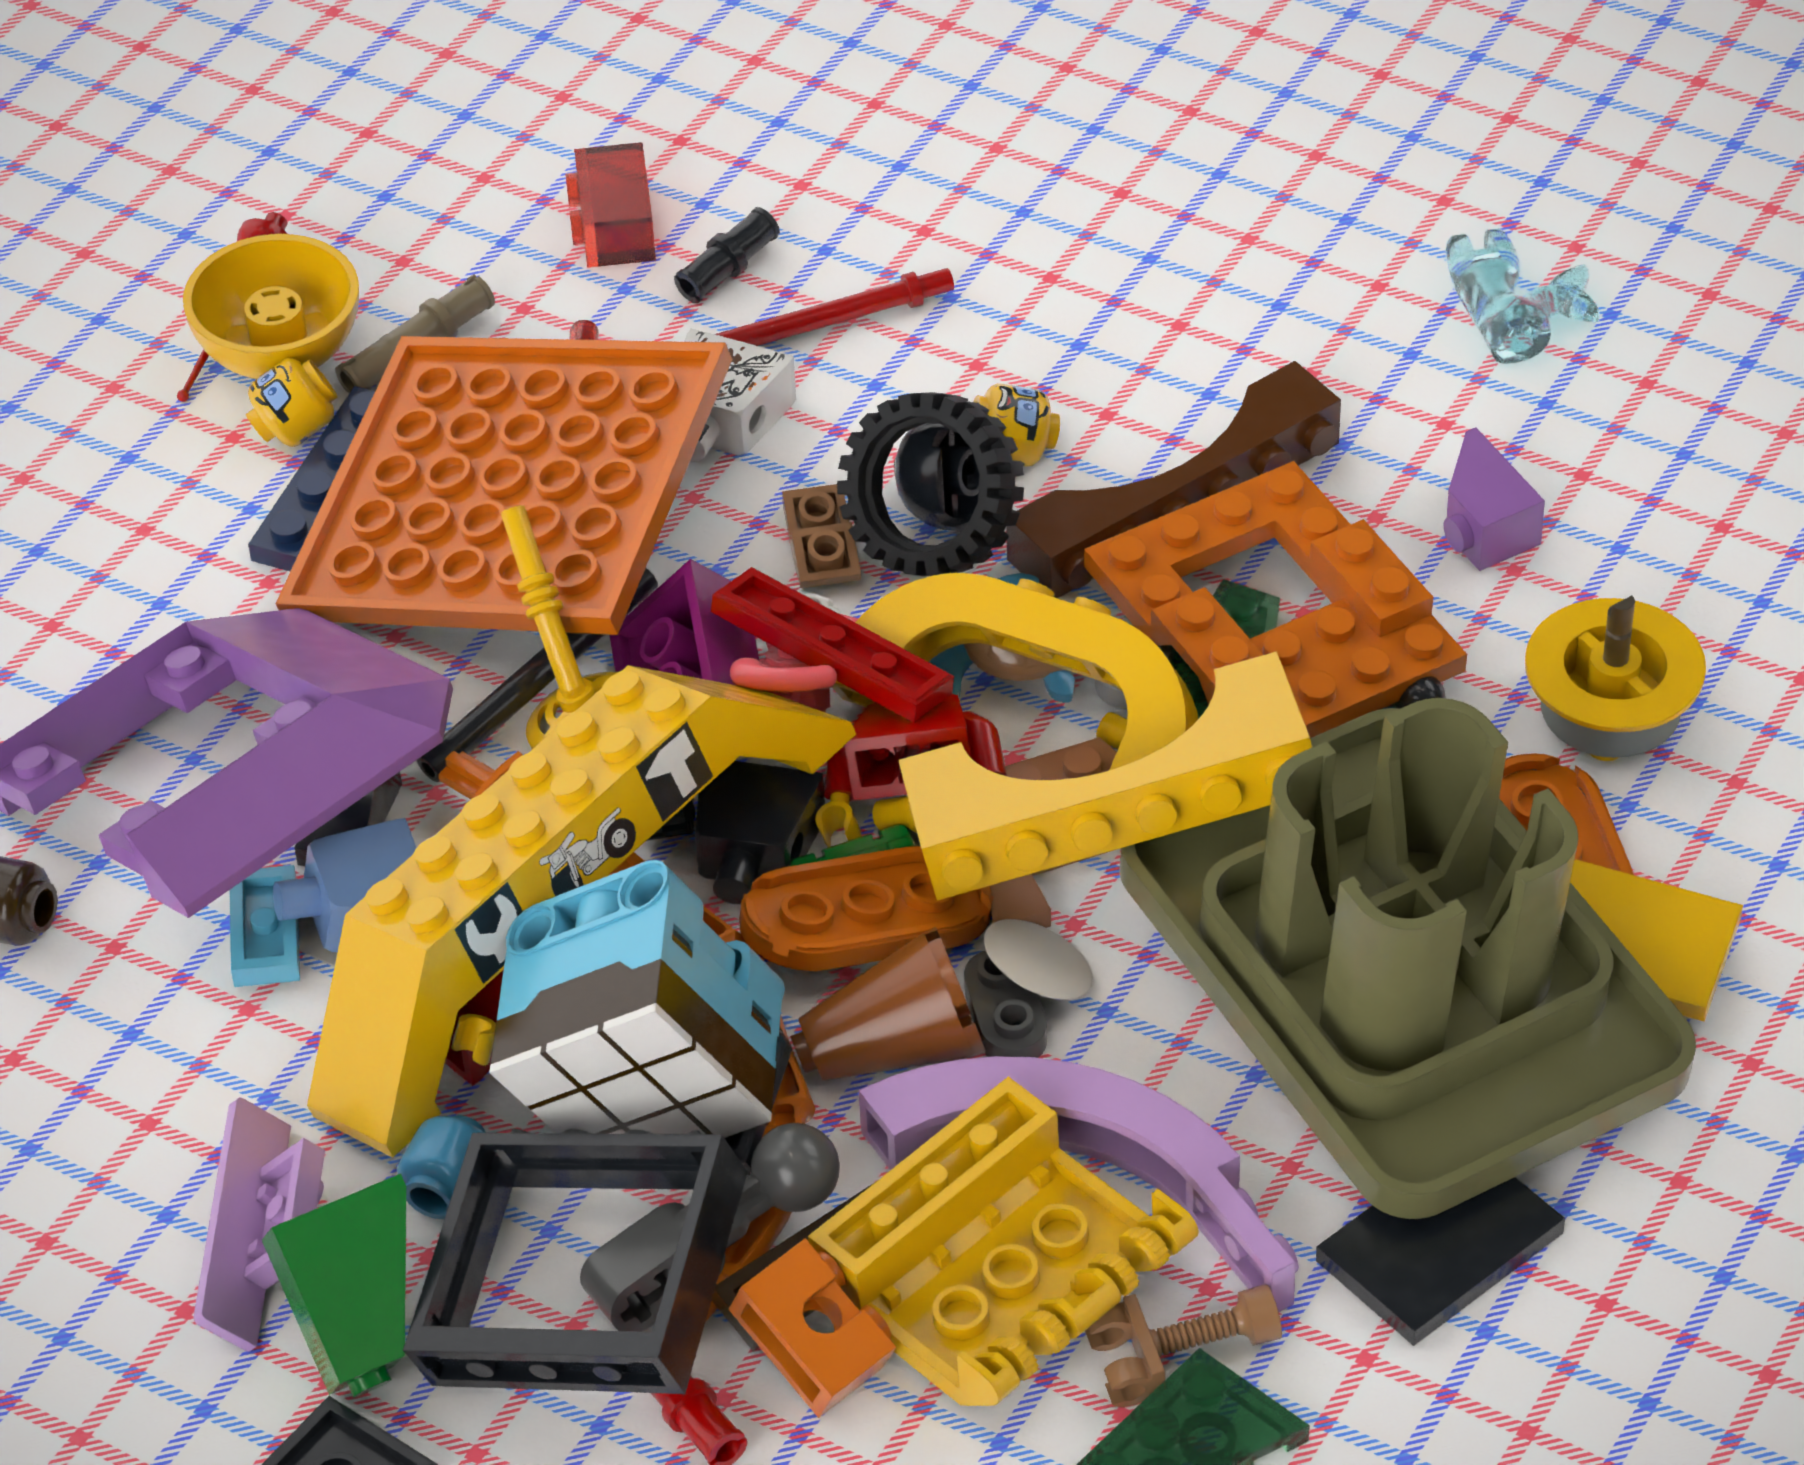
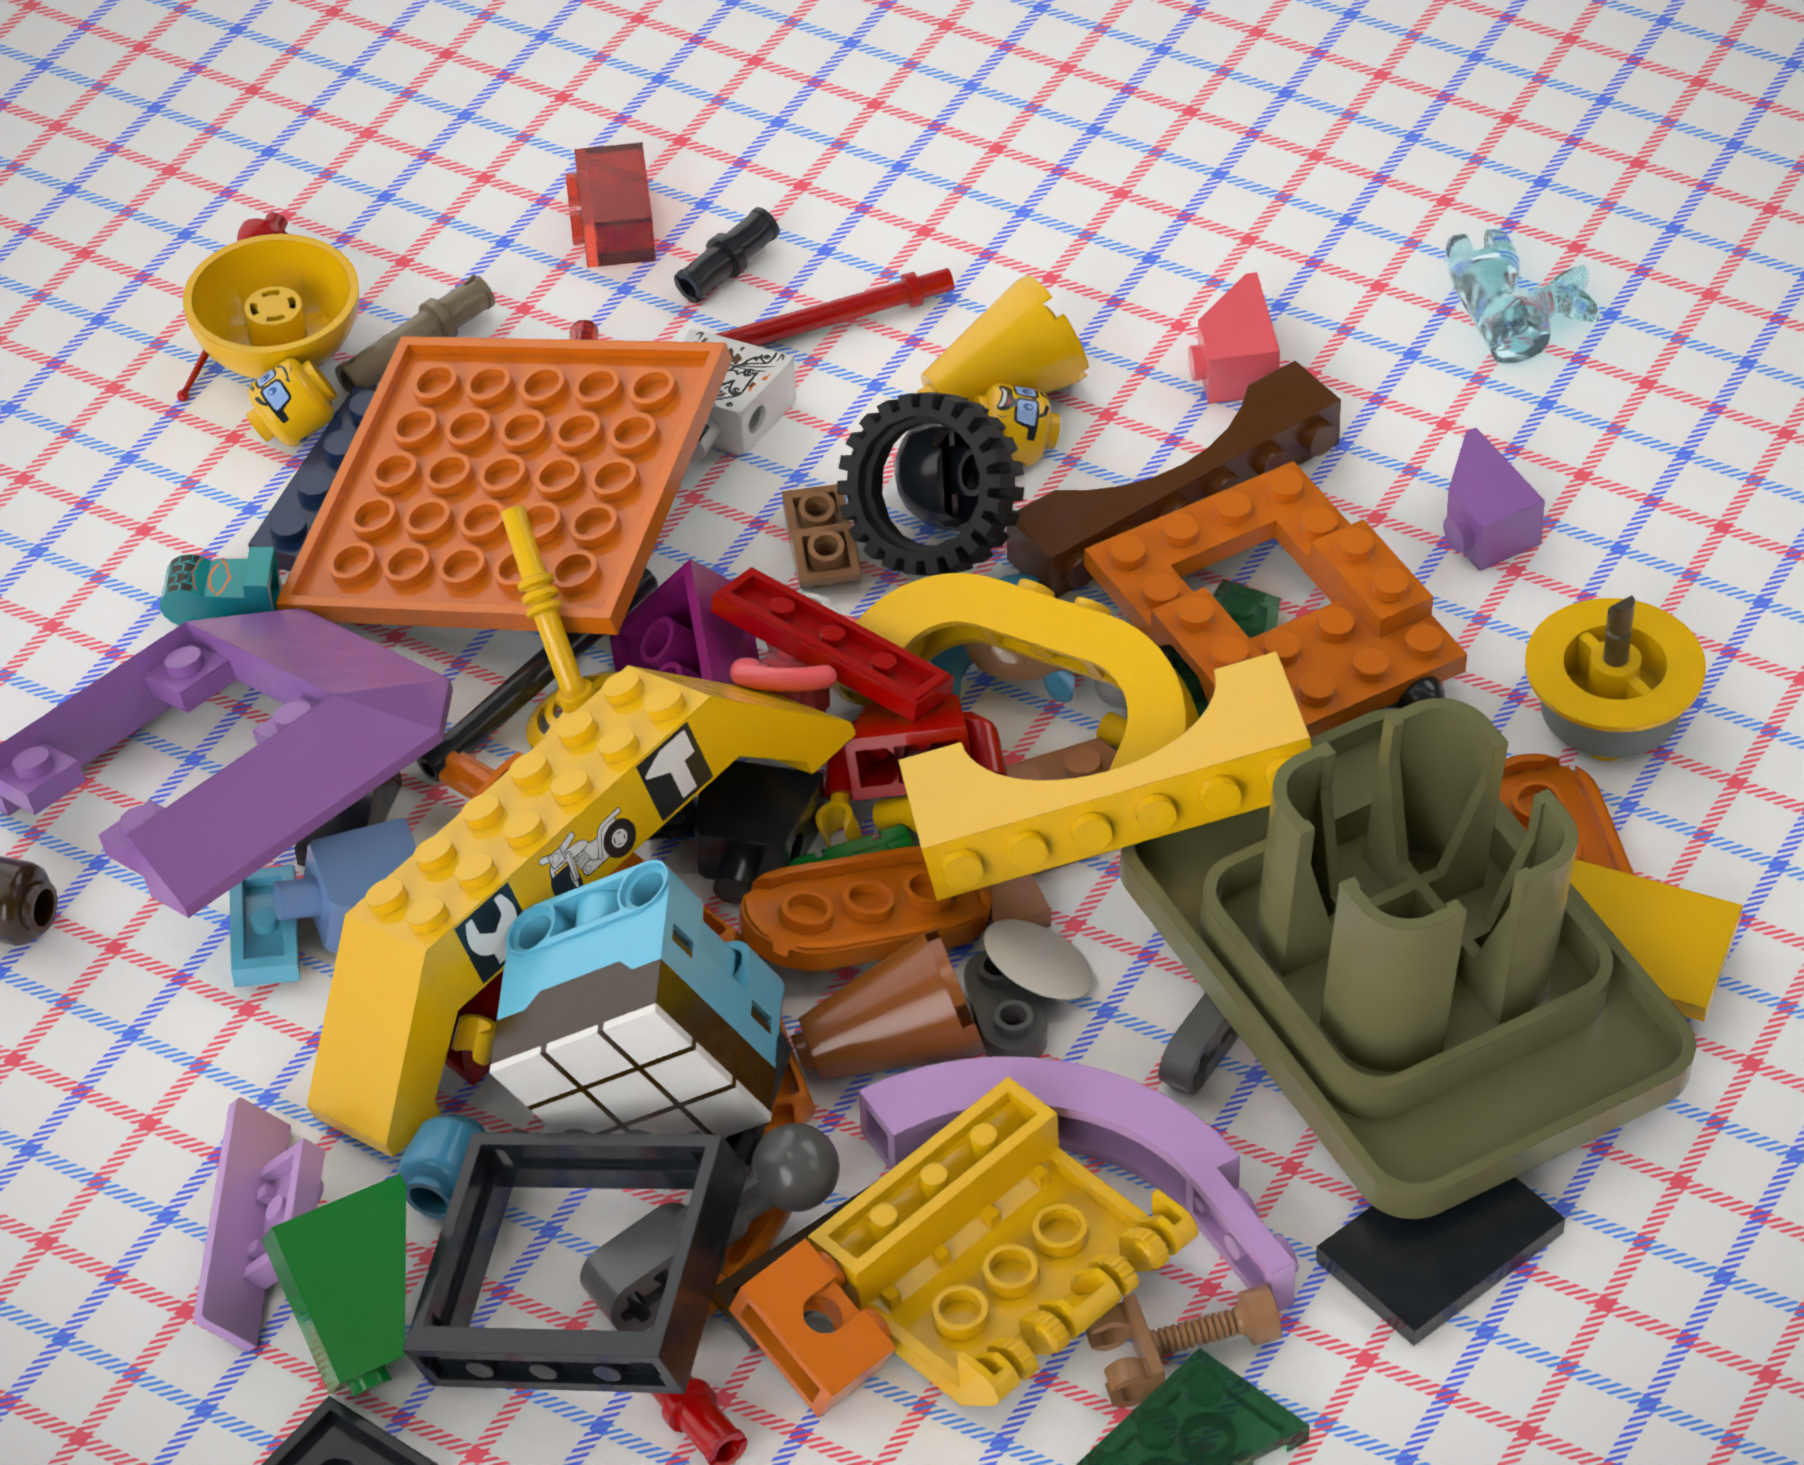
none -> teal leg [160,547,282,625]
none -> yellow cone [917,274,1089,402]
none -> dark grey beam [1158,993,1239,1095]
none -> coral slope [1188,272,1280,404]

